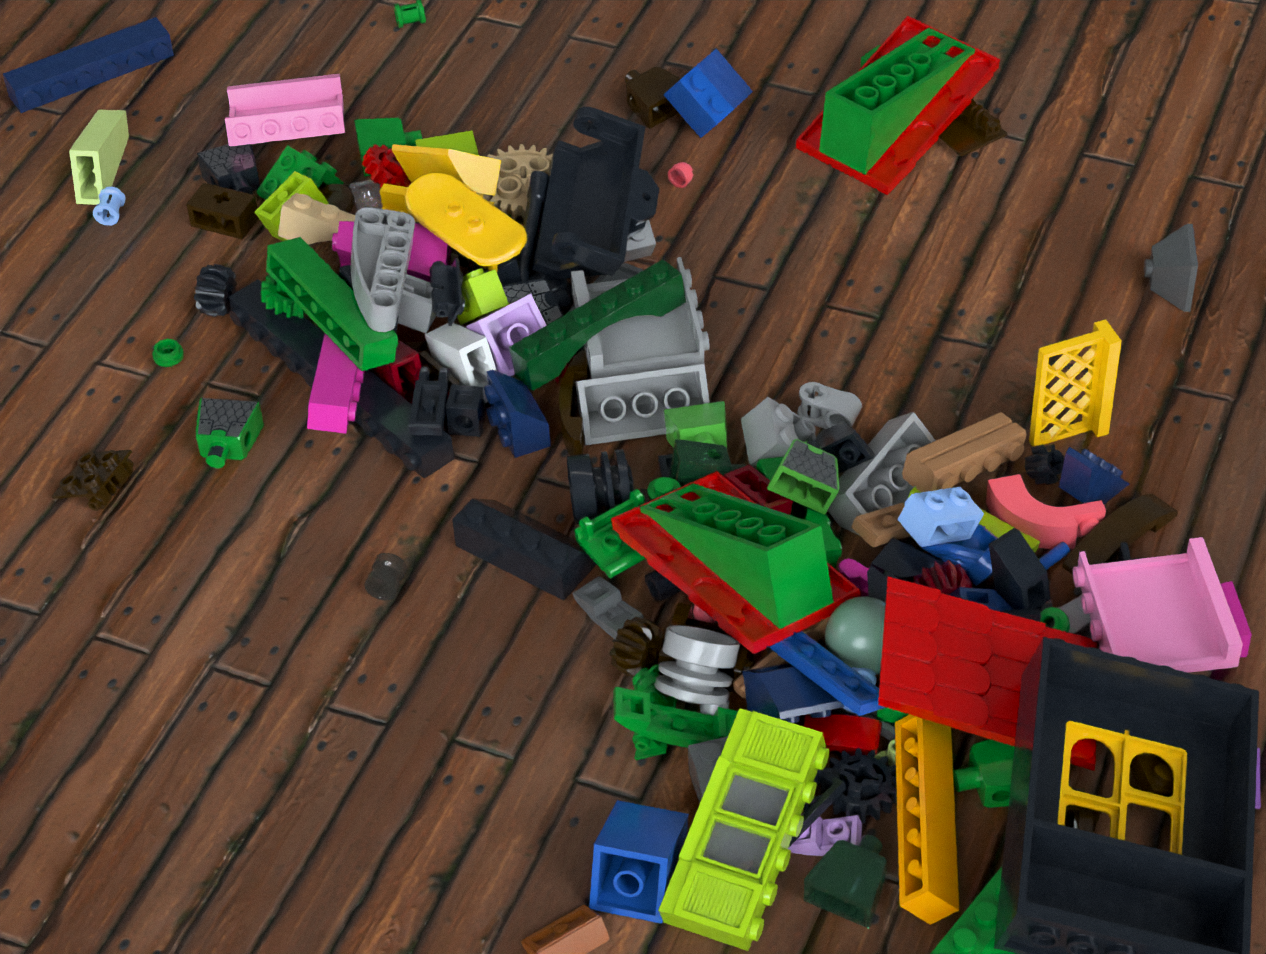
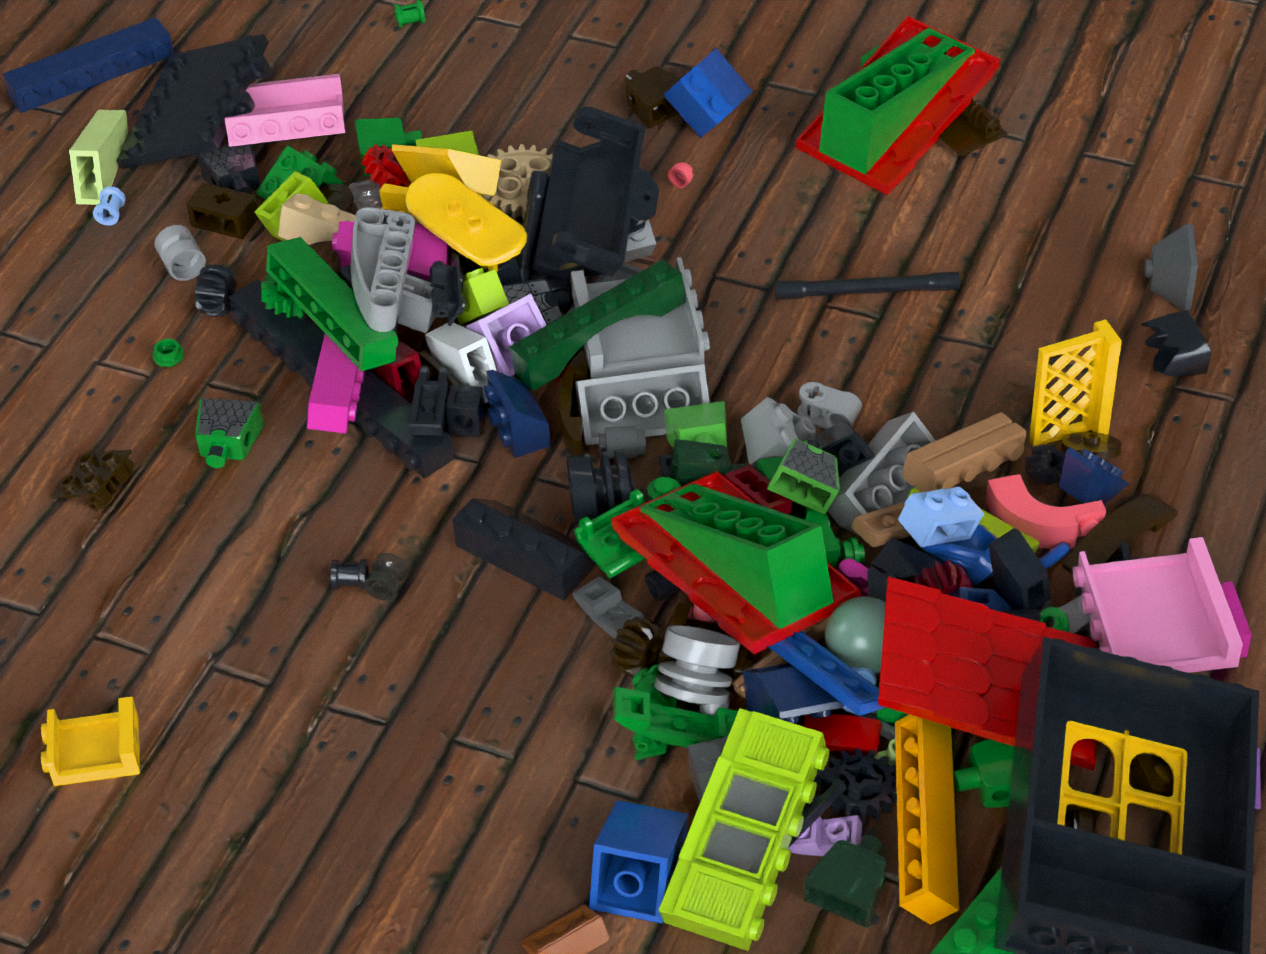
none -> yellow panel [41,696,140,786]
none -> black hinge [116,34,272,169]
none -> light grey wheel [154,225,206,281]
none -> black bush [331,559,369,589]
none -> dark grey brick [599,426,646,459]
none -> black piece [775,271,960,300]
none -> green plate [840,537,865,564]
none -> dark brown piece [1061,432,1122,460]
none -> black piece [1141,310,1211,377]

